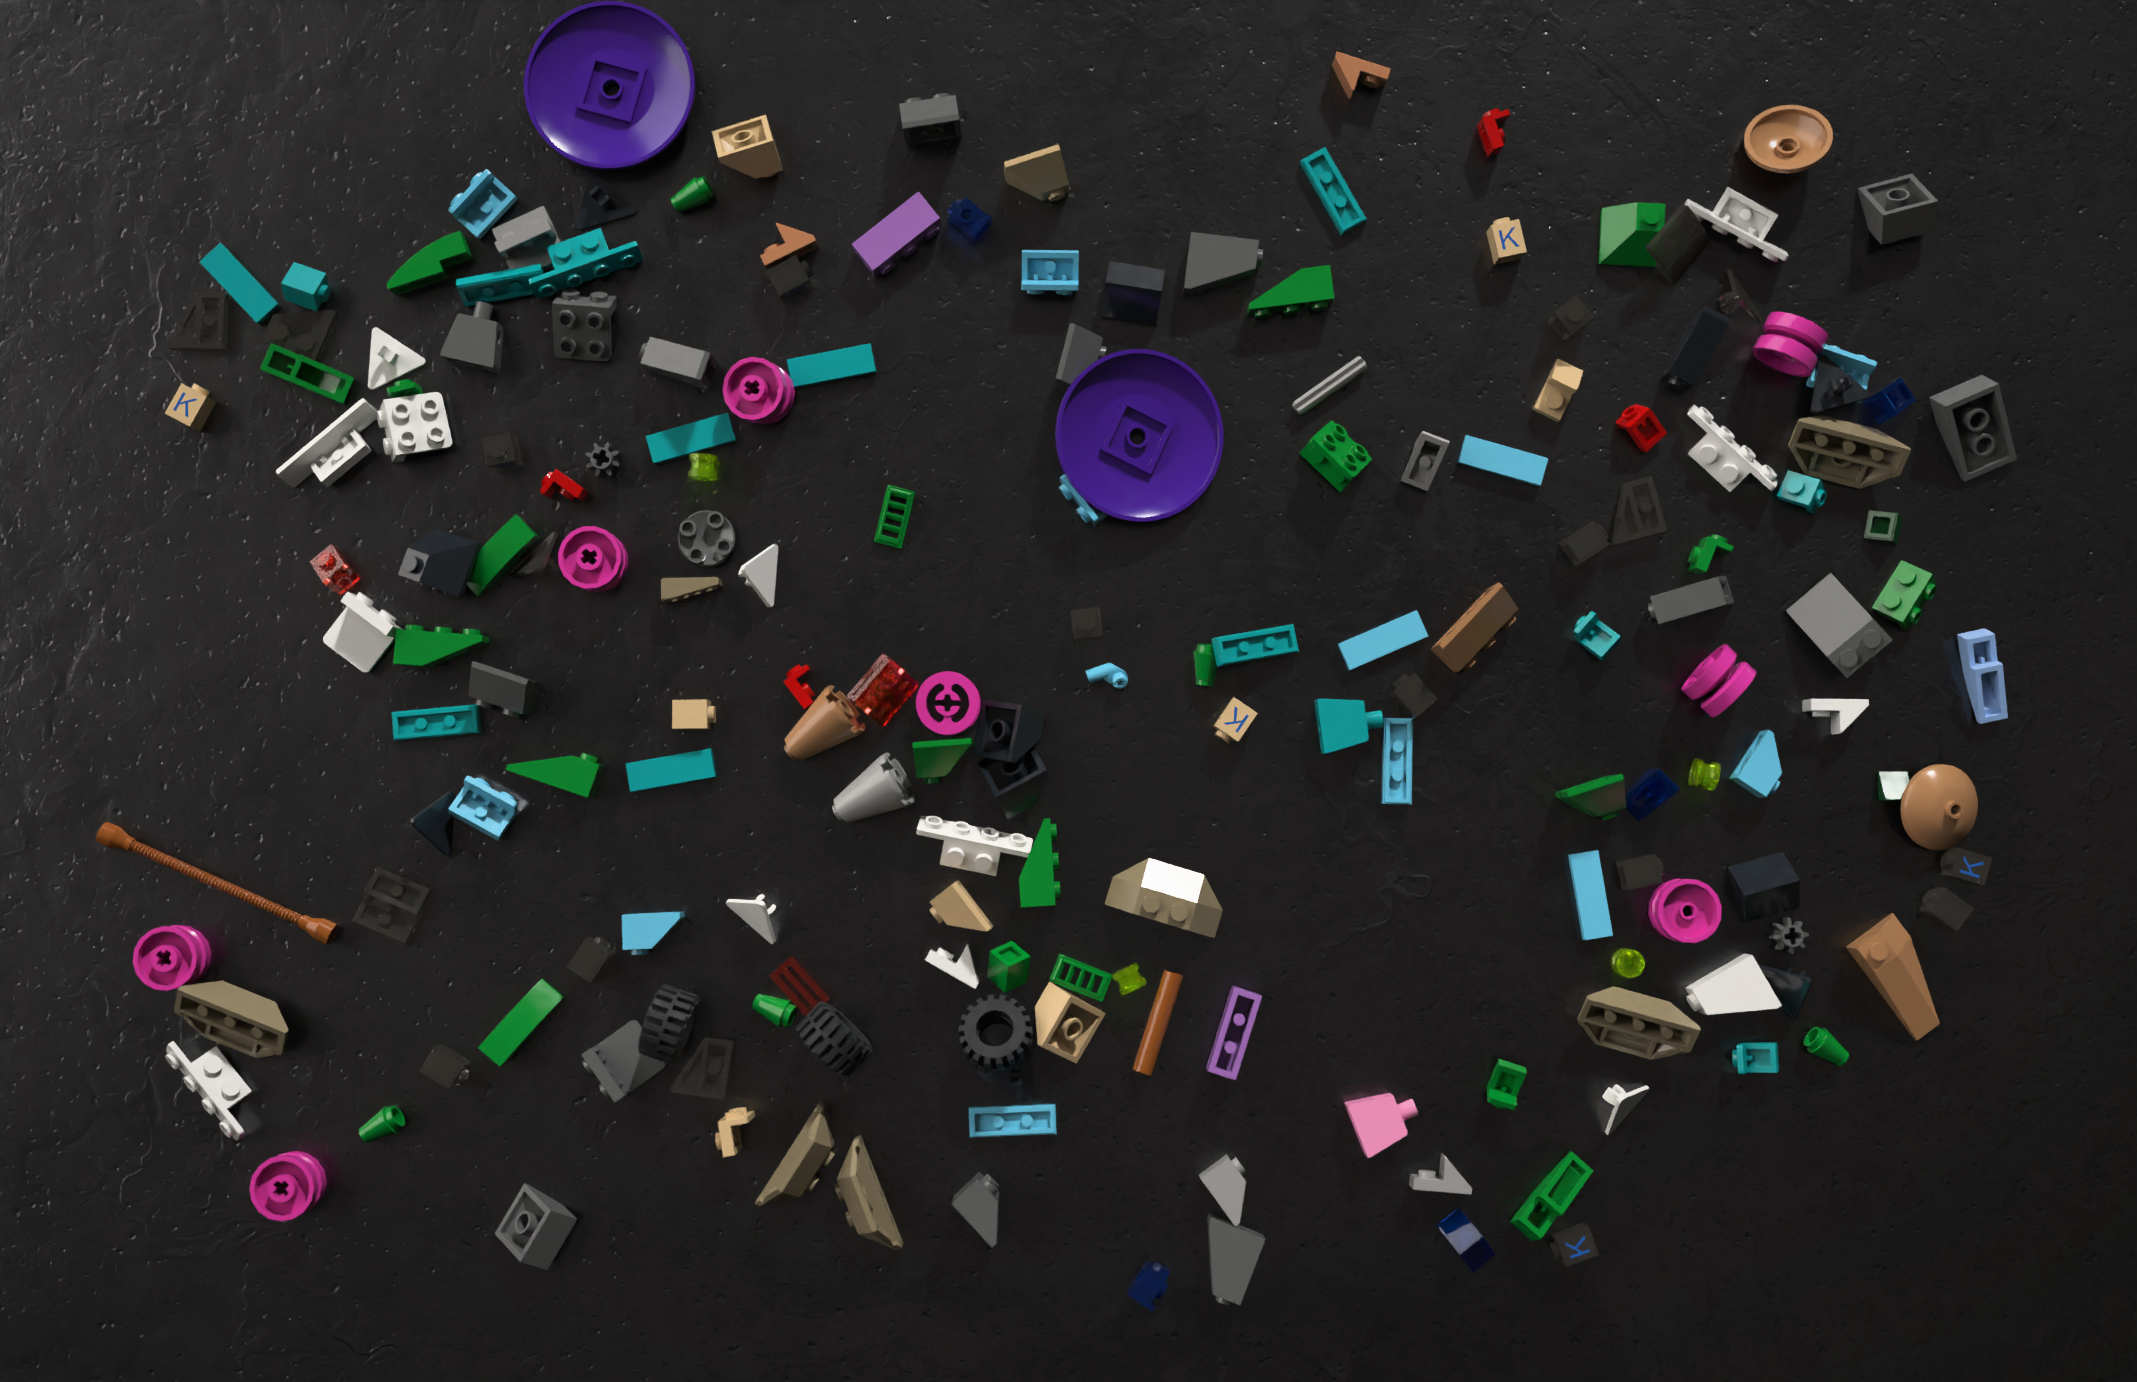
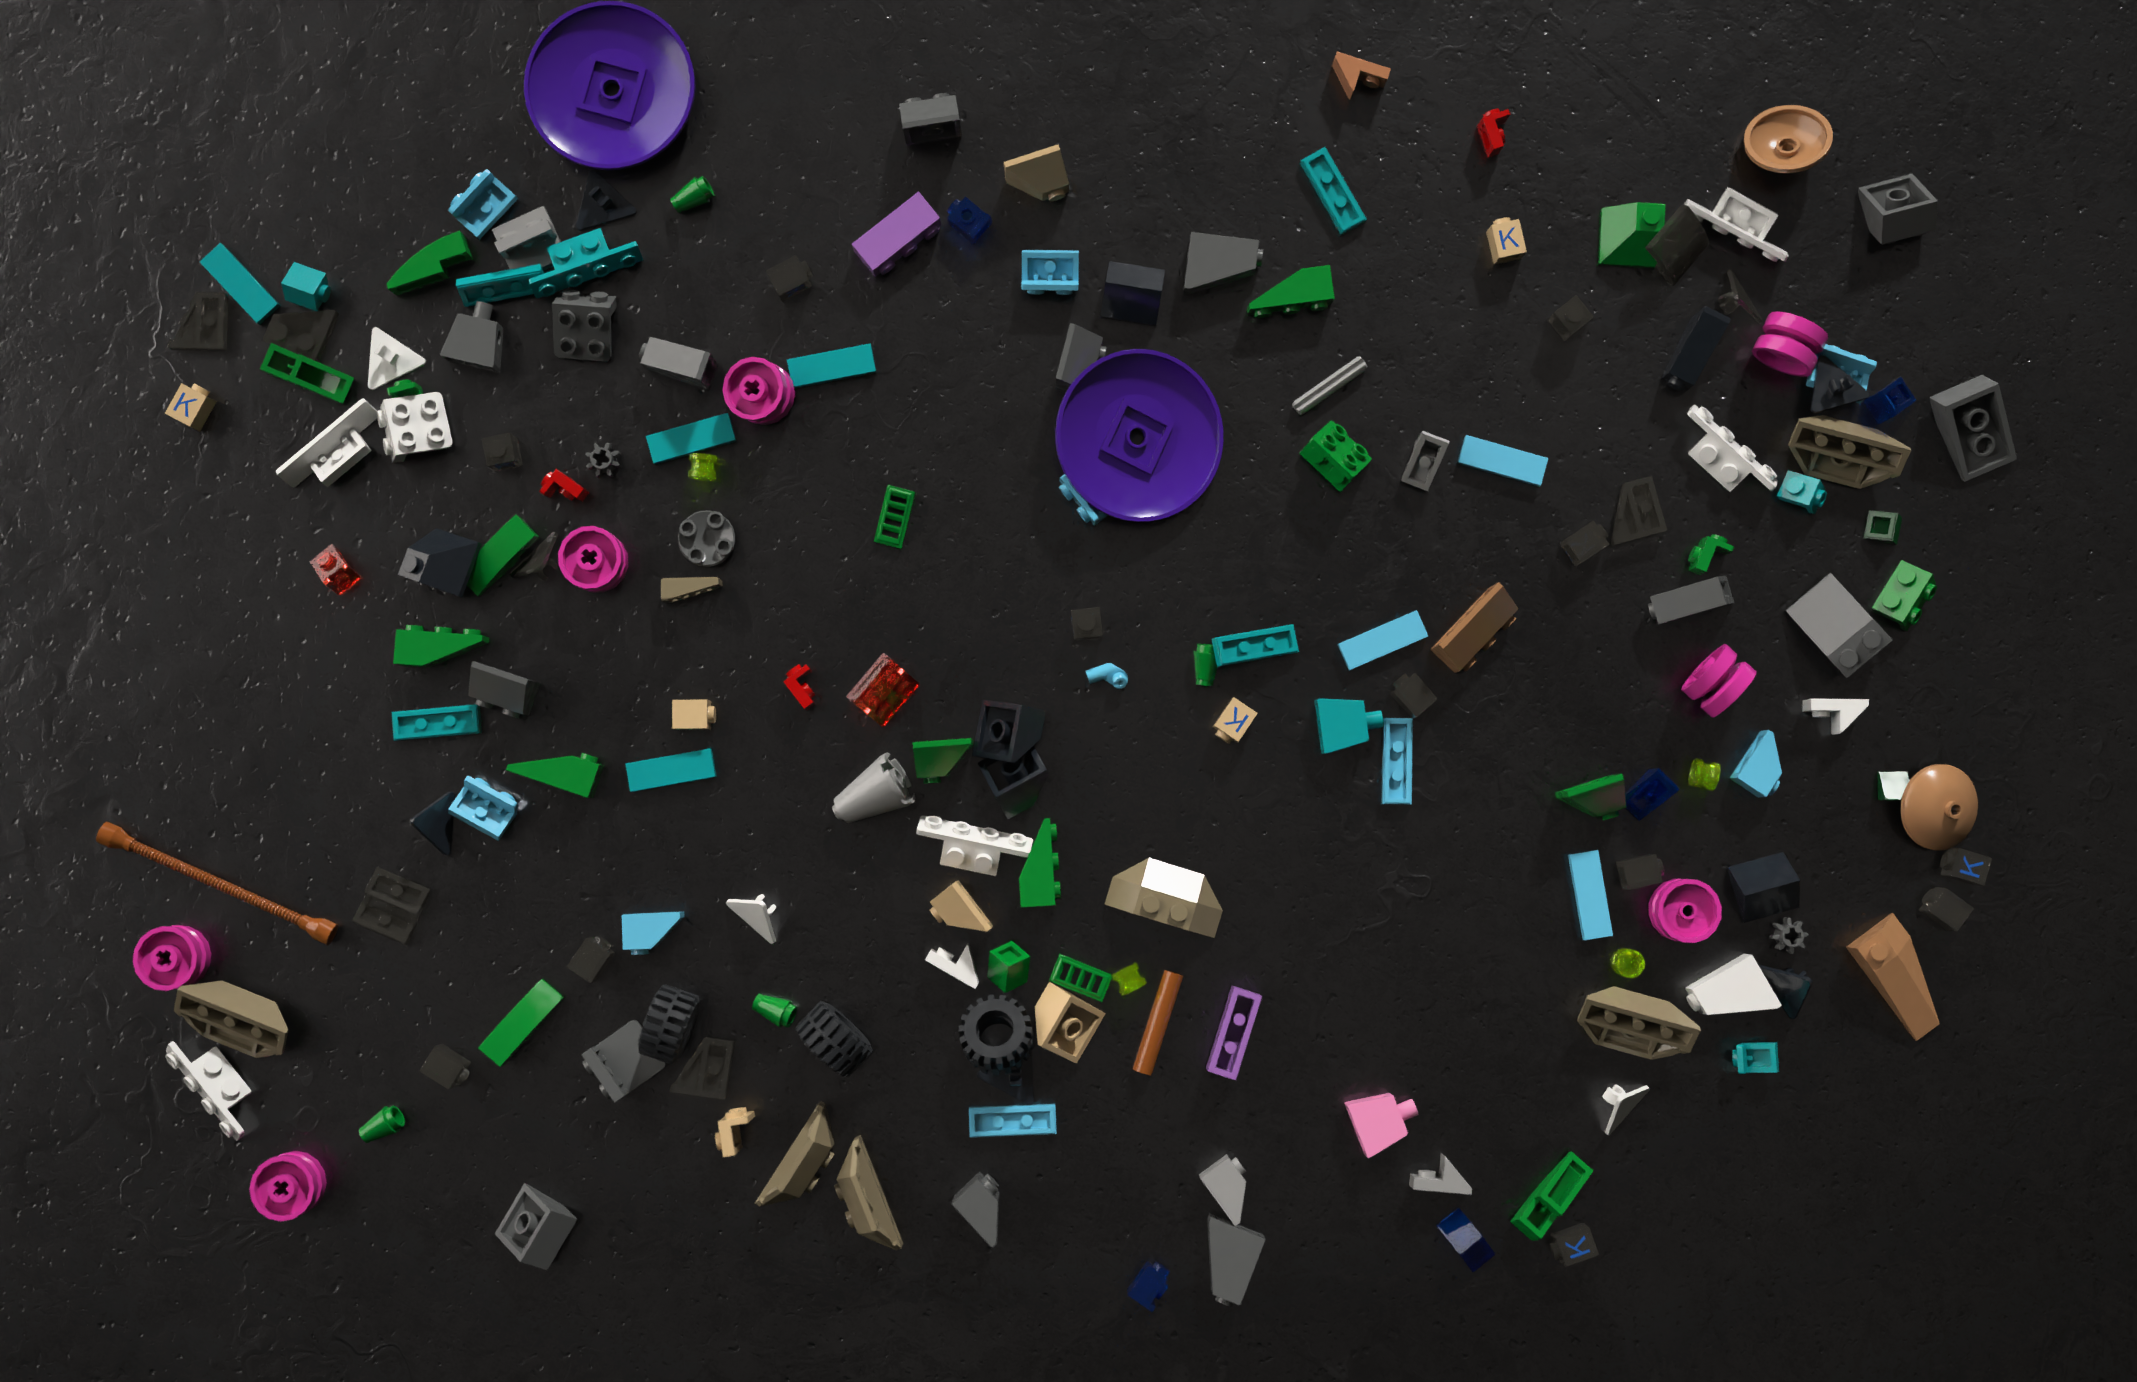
white bracket [323,592,403,673] -> none
tan slope [712,115,783,178] -> none
white piece [738,545,778,607] -> none
nougat slope [760,223,818,272] -> none
clear red tile [770,956,830,1016] -> none
medium nougat cone [784,685,865,761] -> none
dark pink wheel [916,671,981,736] -> none
green bracket [1487,1059,1527,1110] -> none
tan slope [1532,359,1583,422] -> none
teal bracket [1573,611,1622,661] -> none
red bracket [1616,404,1667,452] -> none
green cone [1804,1027,1849,1066] -> none
light blue slope [1957,628,2008,724] -> none

